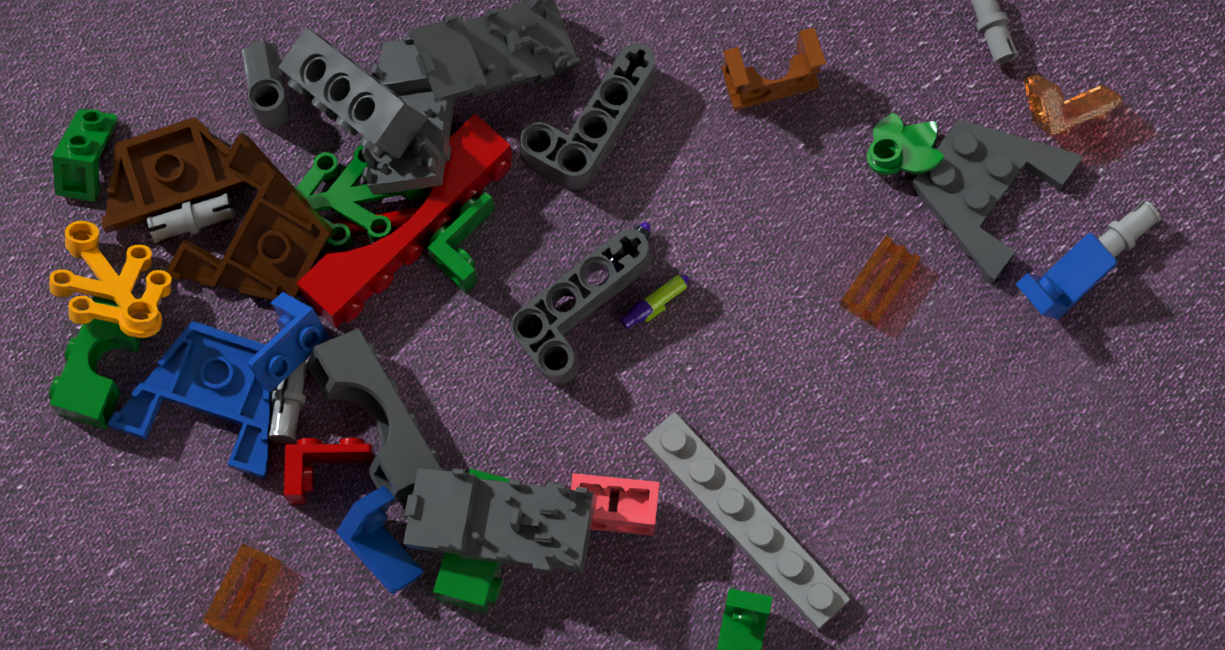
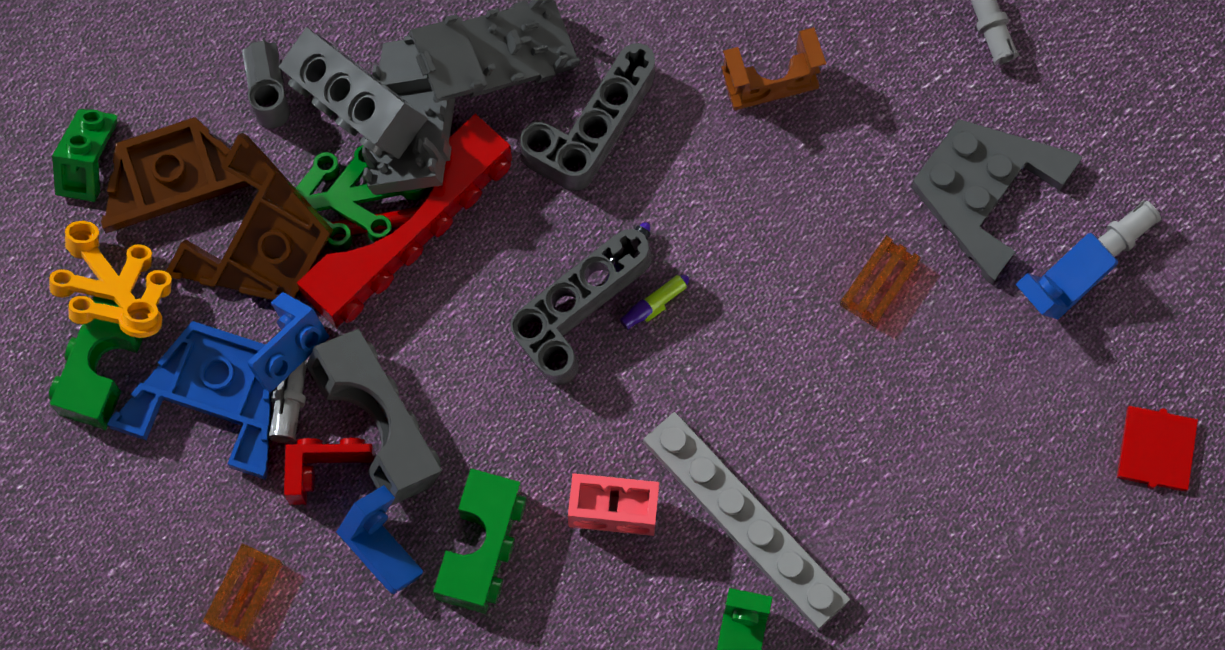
light grey pin [147,193,235,243] -> none
dark grey piece [403,468,596,574] -> none
green bracket [427,192,494,294] -> none
green plate [867,113,944,175] -> none
clear orange bracket [1023,73,1123,136] -> none
none -> red piece [1117,406,1198,492]

